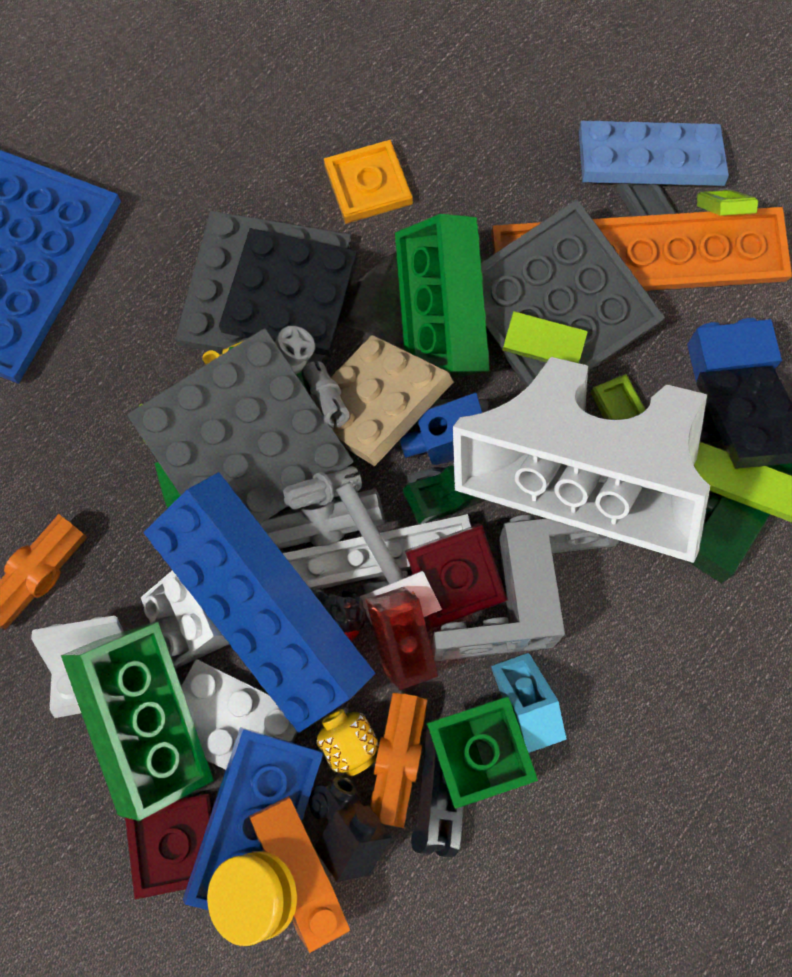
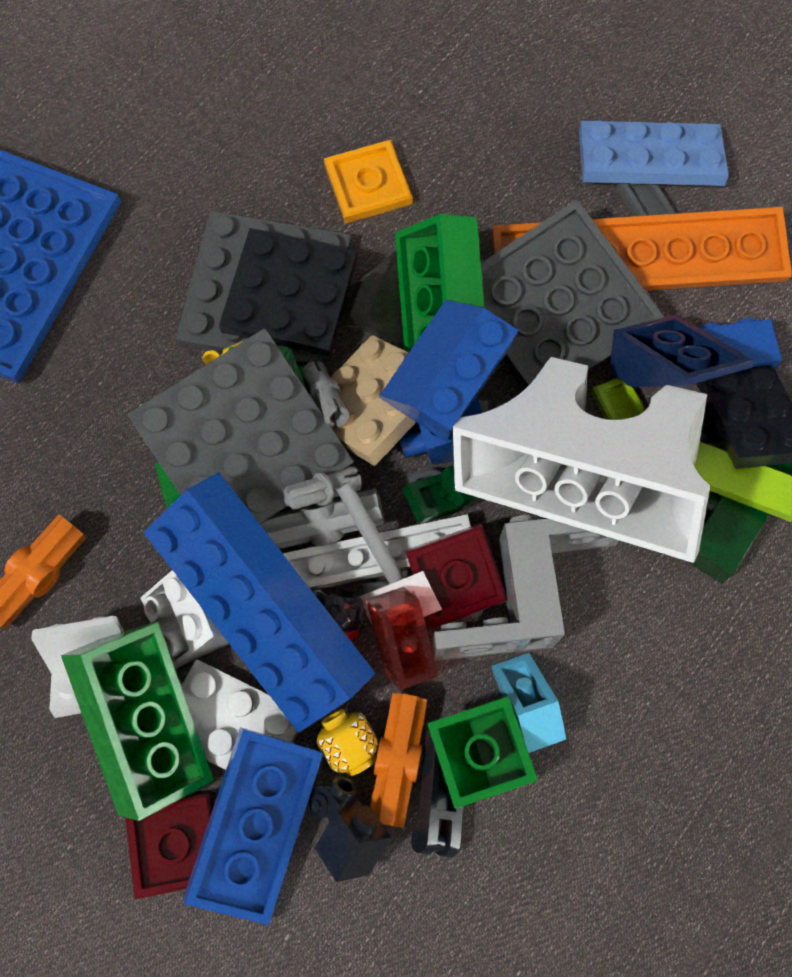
yellow head [207,851,297,946] -> none
orange slope [249,796,350,953] -> none
light grey wheel [275,326,315,374] -> none
lime tile [502,311,588,363] -> none
lime tile [697,190,758,216] -> none
none -> blue slope [379,300,518,442]
none -> dark blue slope [610,315,754,387]

